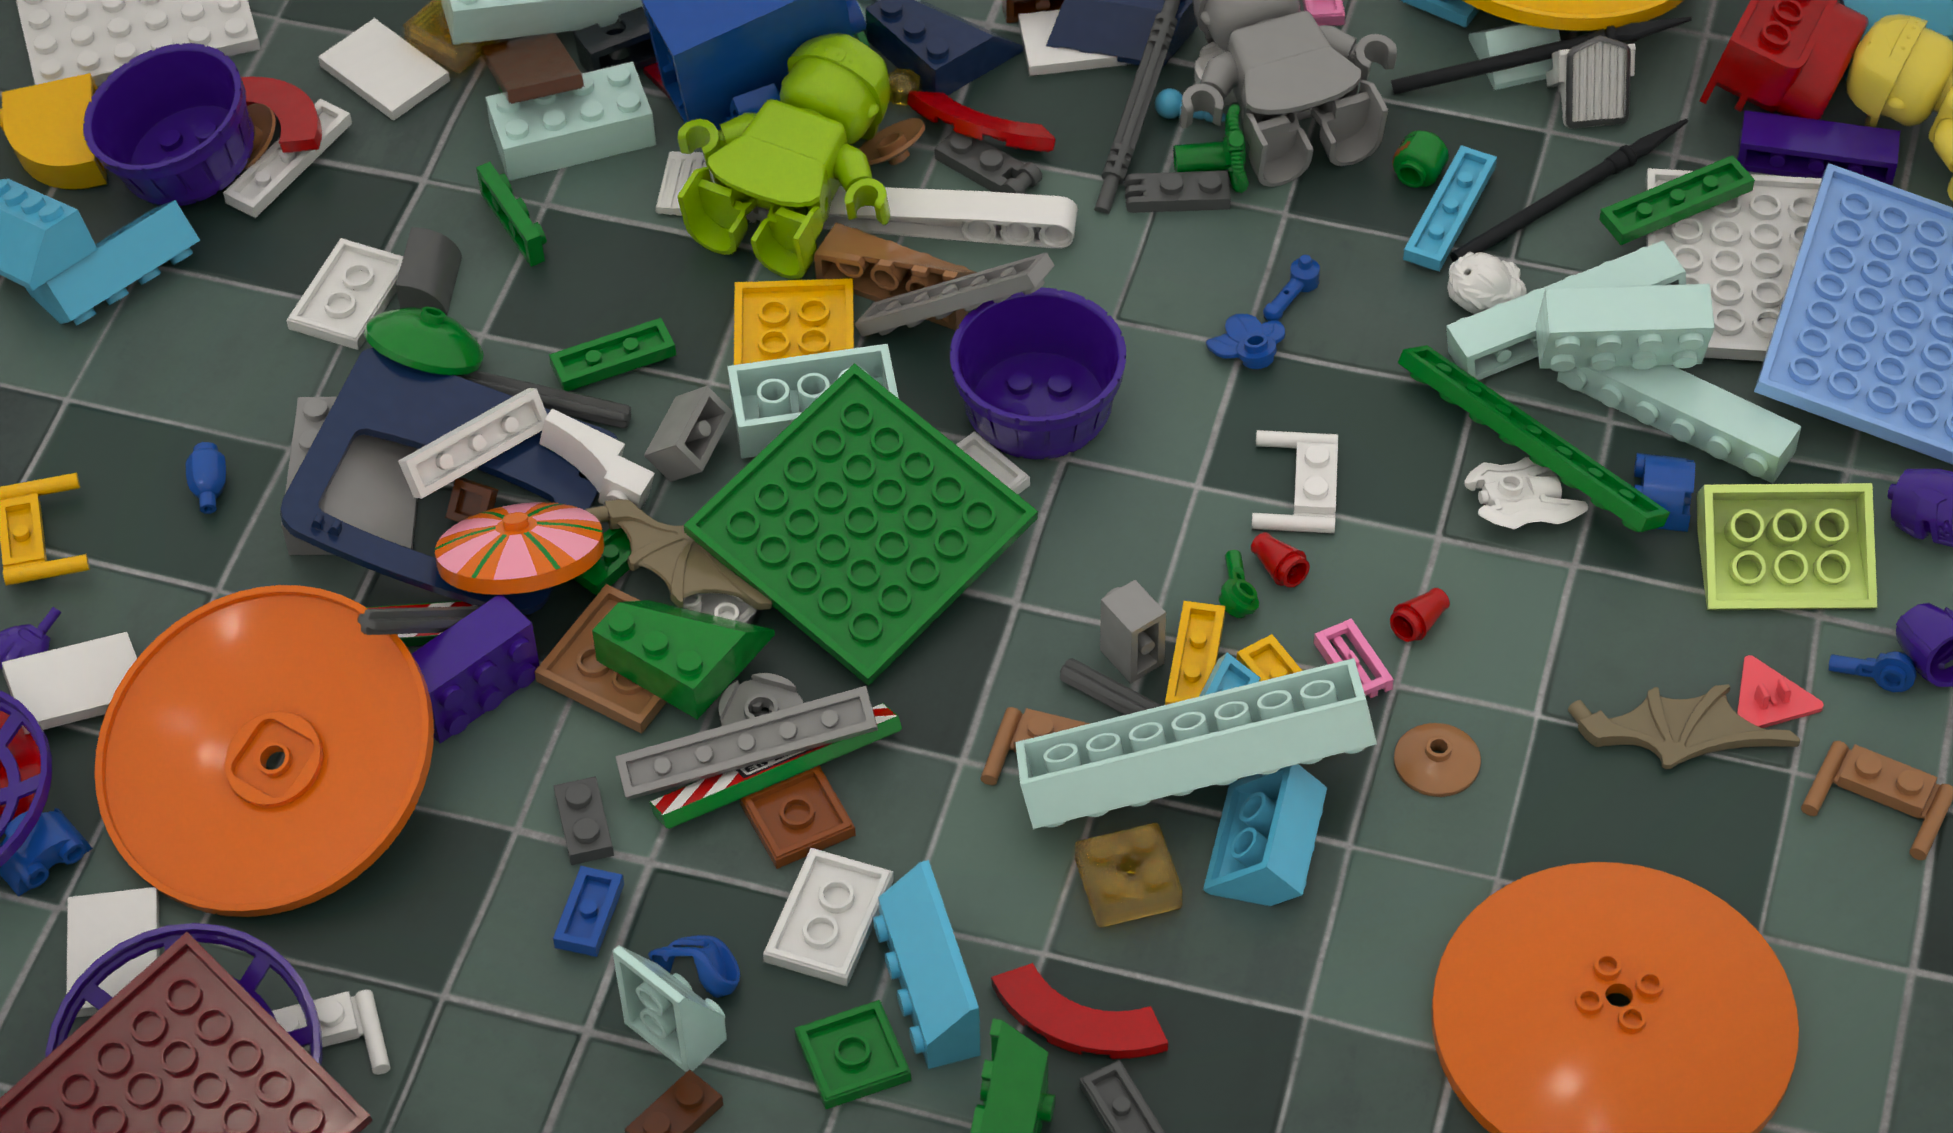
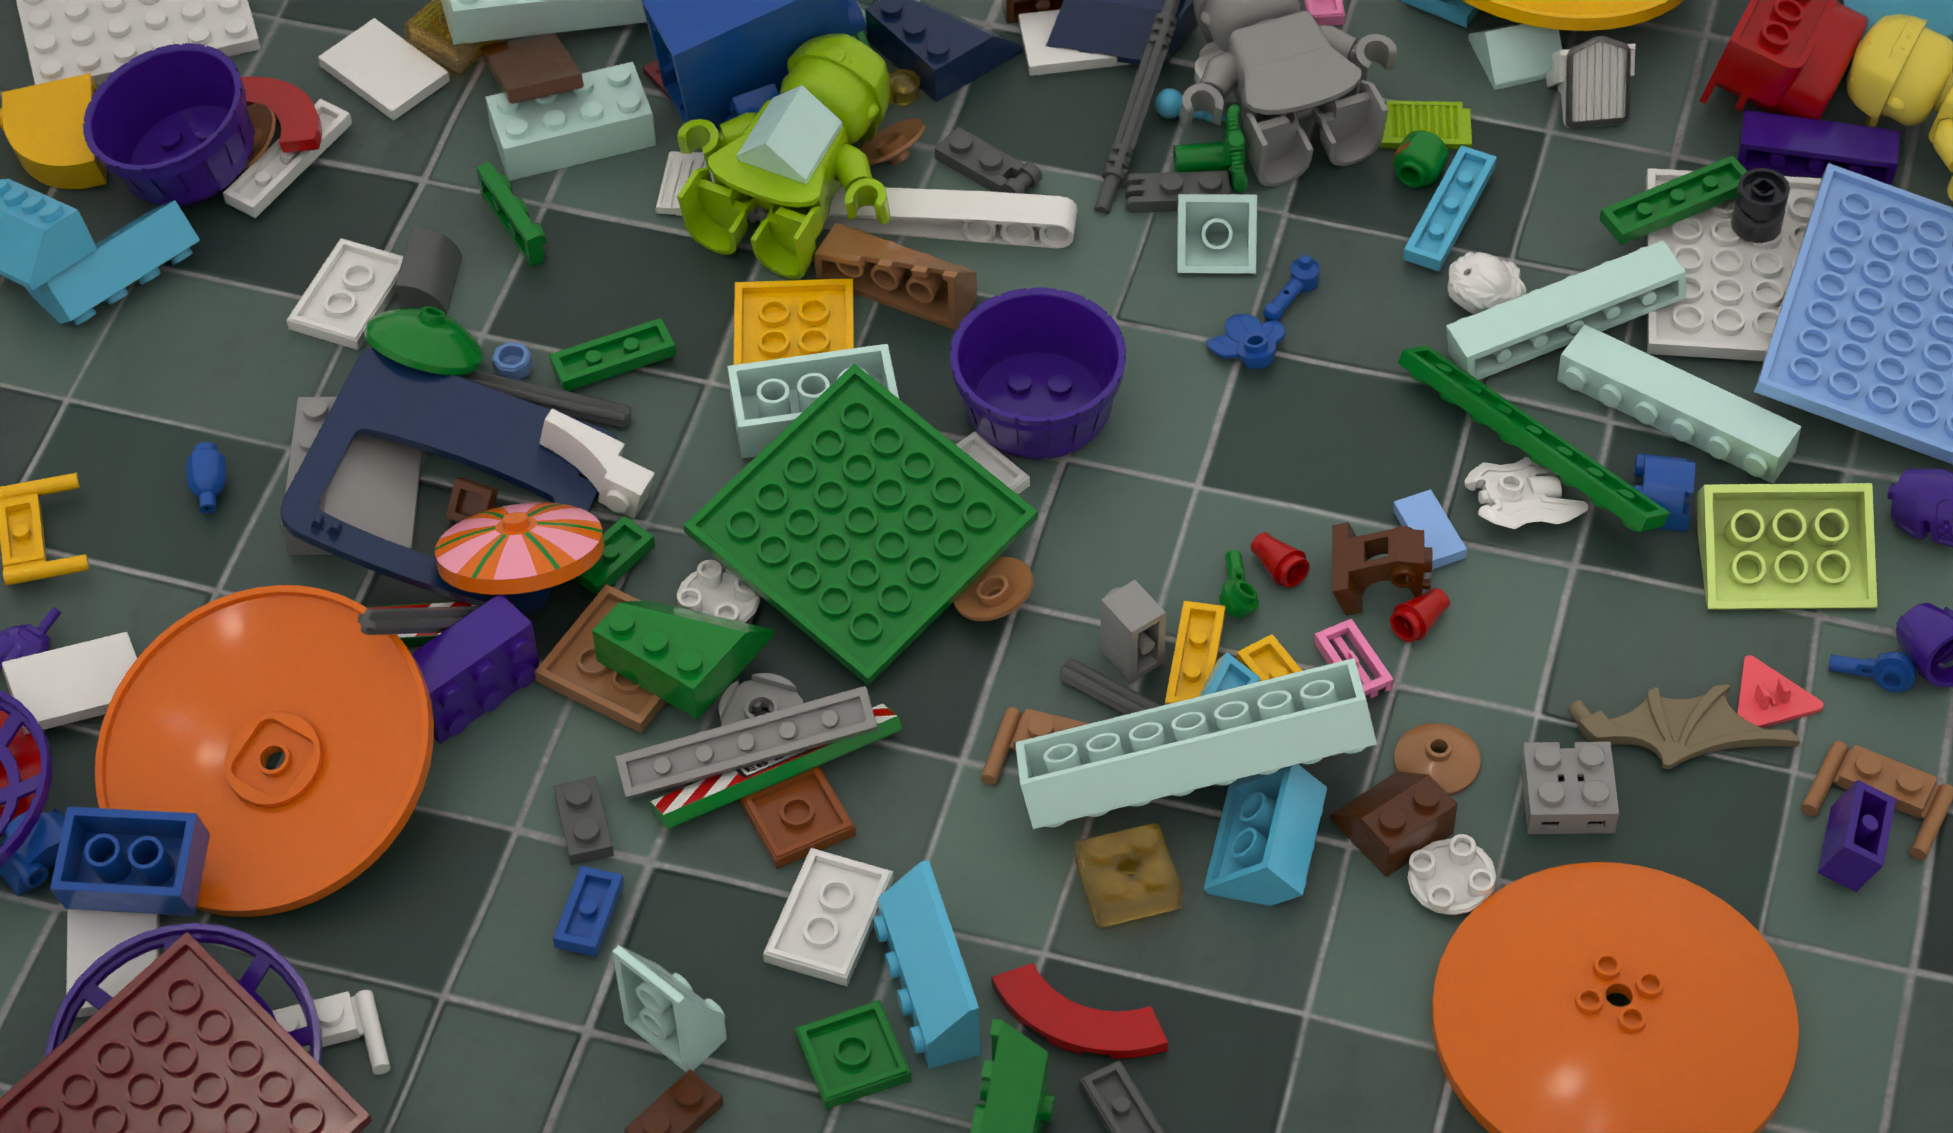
white plate [398,388,547,499] -> none
black brick [574,7,657,72] -> none
dark tan animal [585,499,772,610] -> none
light grey brick [644,386,734,482] -> none
blue piece [648,935,740,998] -> none
light grey plate [854,252,1055,337] -> none
red tile [907,91,1056,152] -> none
white plate [1252,430,1338,534] -> none
black piece [1391,17,1692,95] -> none
black piece [1450,119,1688,262] -> none
light aqua brick [1536,284,1715,372] -> none
none -> blue brick [50,806,210,916]
none -> medium blue tile [492,342,533,380]
none -> light aqua slope [736,85,843,184]
none -> medium nougat dish [953,557,1034,621]
none -> light aqua slope [1177,194,1257,274]
none -> reddish brown slope [1330,771,1458,877]
none -> reddish brown tile [1332,522,1433,616]
none -> lime window [1379,100,1472,149]
none -> light blue tile [1393,489,1467,570]
none -> white dish [1407,834,1496,915]
none -> light grey piece [1520,742,1619,834]
none -> black wheel [1731,168,1790,243]
none -> dark purple brick [1817,780,1896,892]

